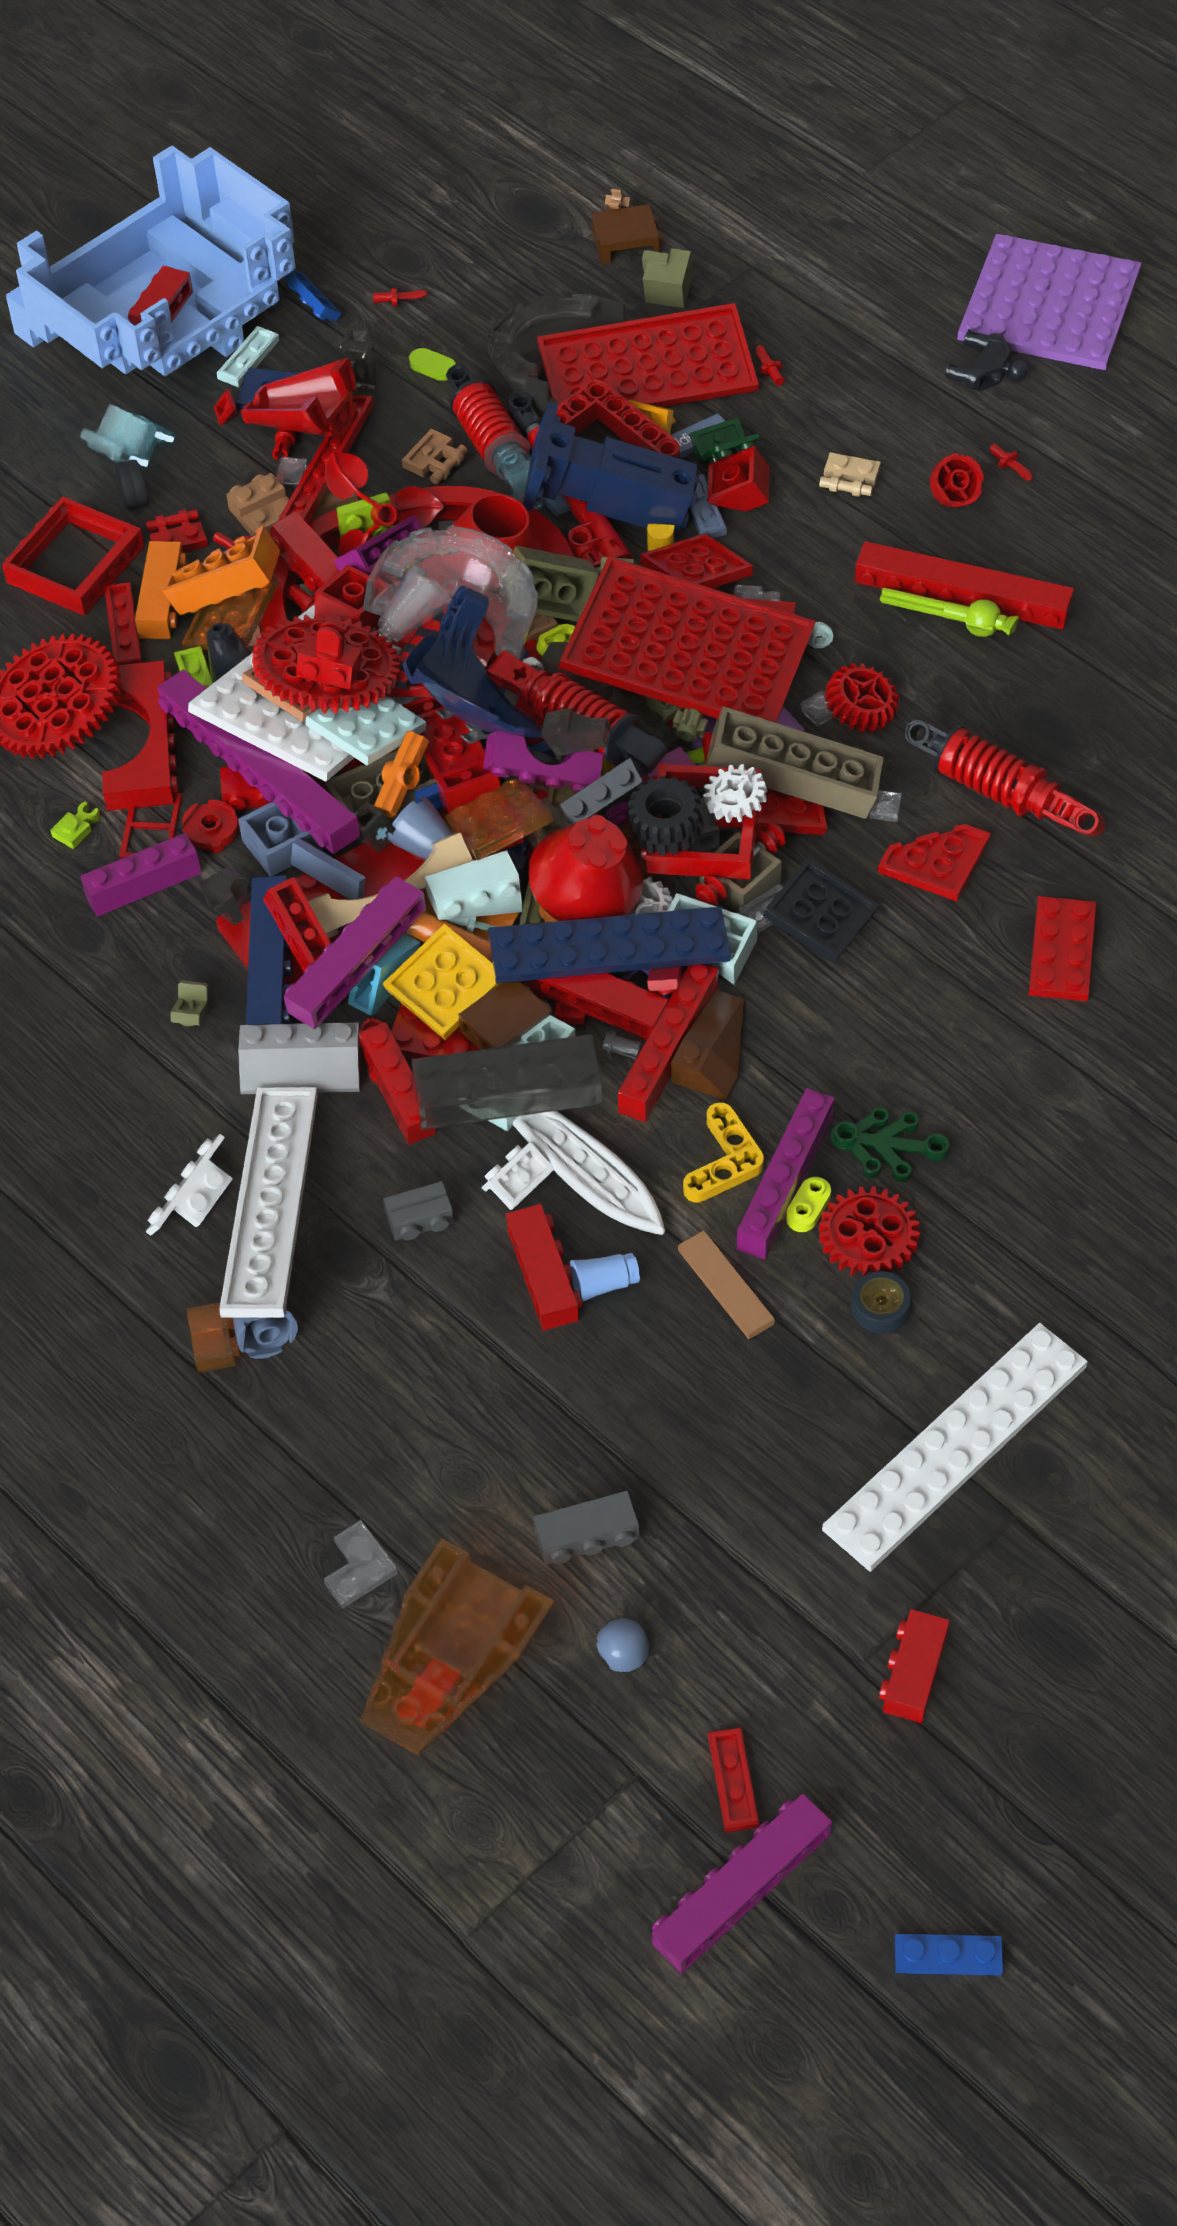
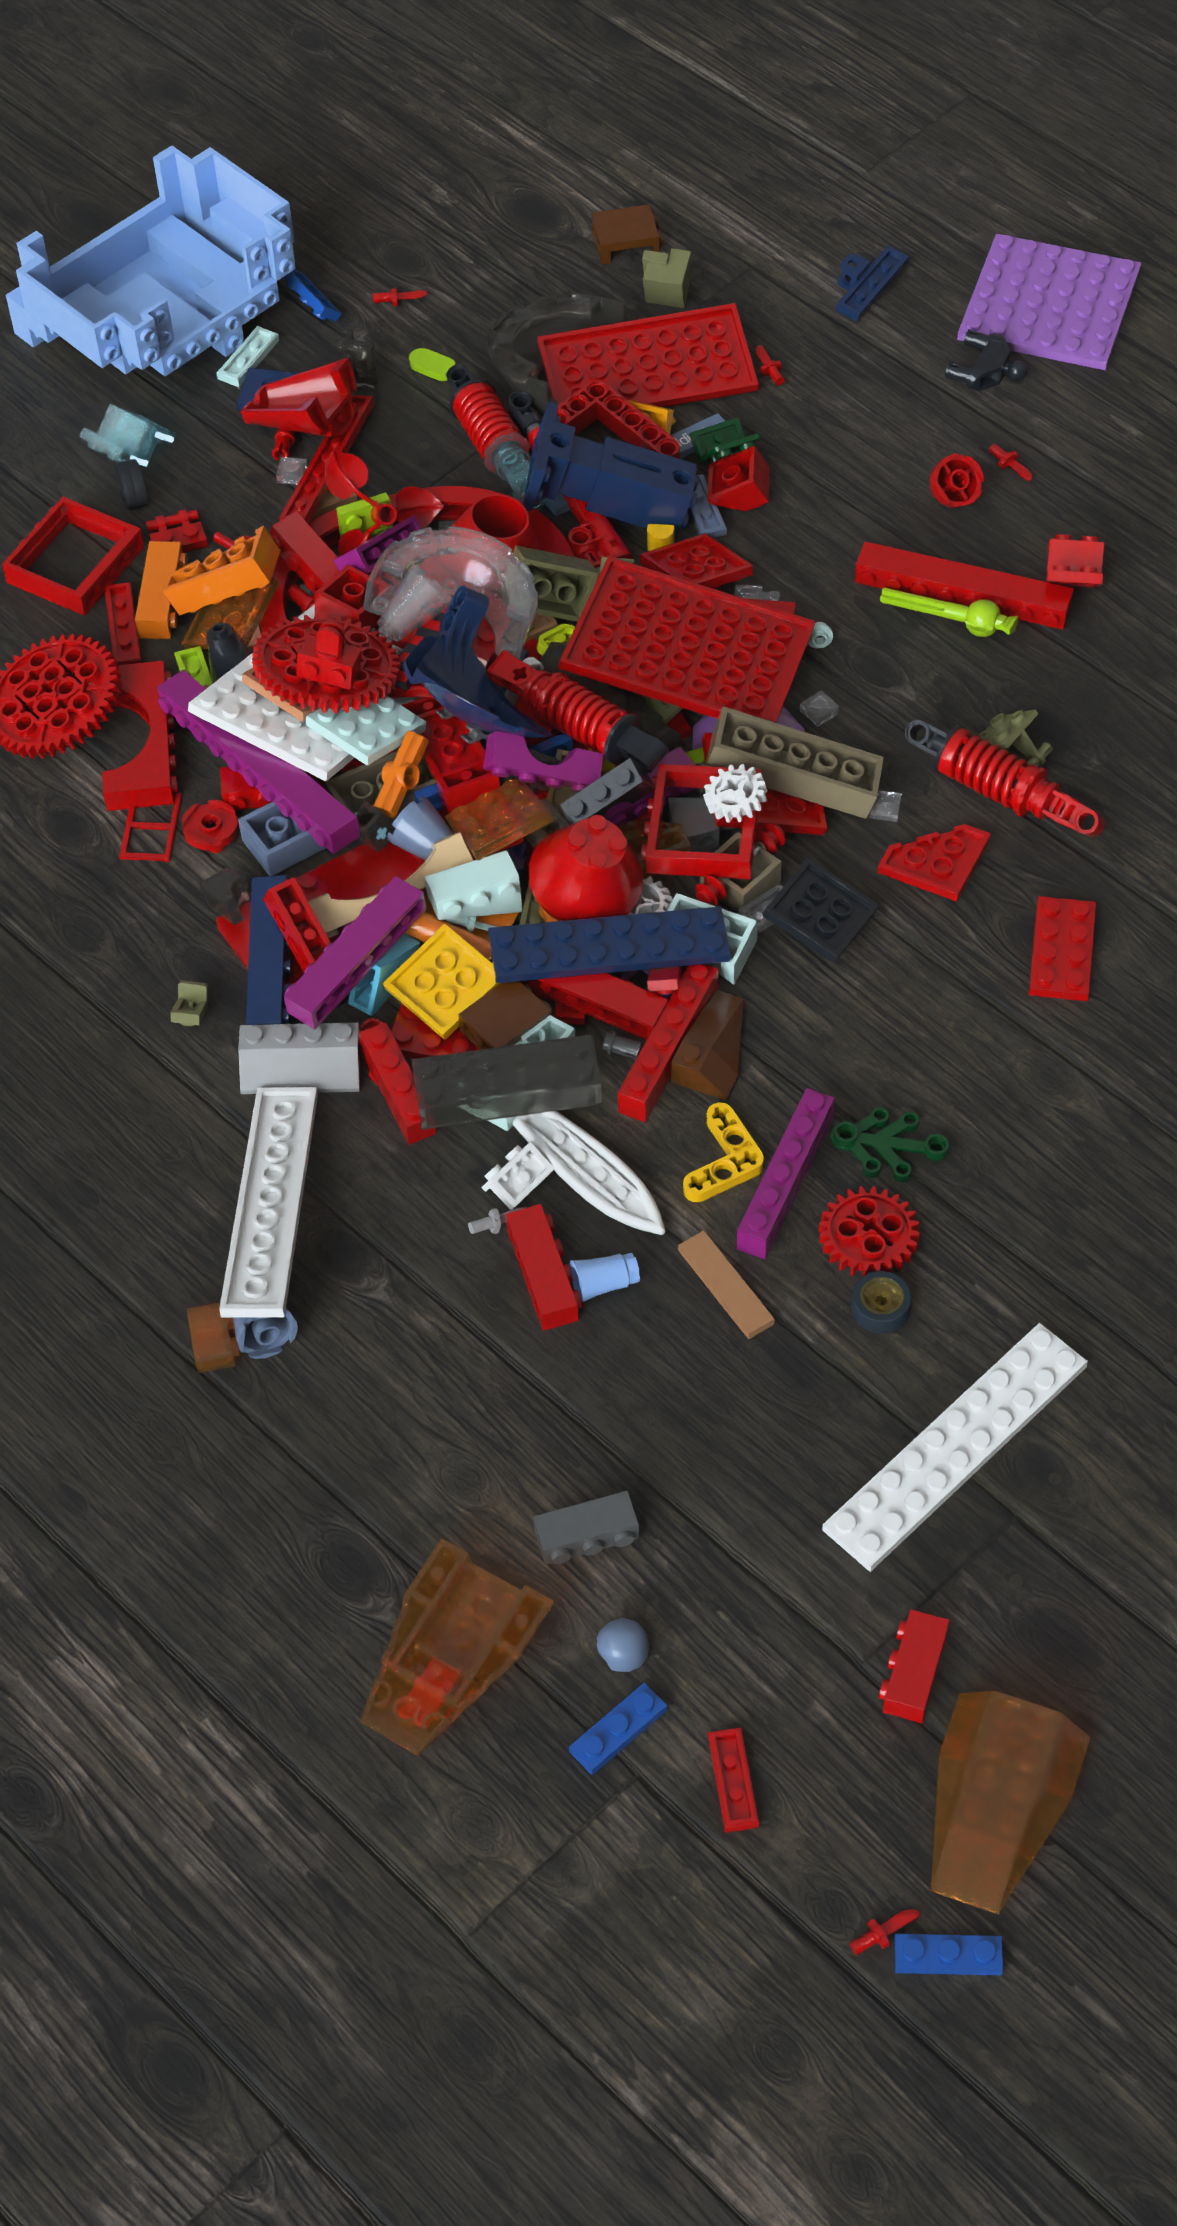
lime plate [50,802,100,849] -> none
magenta brick [80,833,201,917] -> none
red brick [128,265,193,326] -> none
white bracket [146,1134,233,1236] -> none
red slope [214,389,239,425] -> none
medium nougat plate [226,473,289,537] -> none
sand blue tile [291,838,366,900] -> none
clear plate [324,1520,398,1609] -> none
dark grey brick [383,1181,454,1241] -> none
medium nougat plate [402,429,468,485] -> none
clear smoke arch [541,708,612,756] -> none
medium nougat plate [605,189,633,210] -> none
black tyre [628,776,703,856] -> none
magenta brick [652,1793,832,1974] -> none
olive gear [672,708,708,741] -> none
neon yellow plate [786,1177,831,1232] -> none
tan plate [819,453,881,497] -> none
red gear [824,663,899,734] -> none
none -> light grey piece [468,1207,526,1234]
none -> blue plate [569,1682,667,1775]
none -> dark blue plate [836,245,909,322]
none -> red piece [849,1909,920,1956]
none -> clear orange wedge [931,1691,1091,1915]
none -> olive plate [978,709,1053,767]
none -> red bracket [1045,534,1104,588]

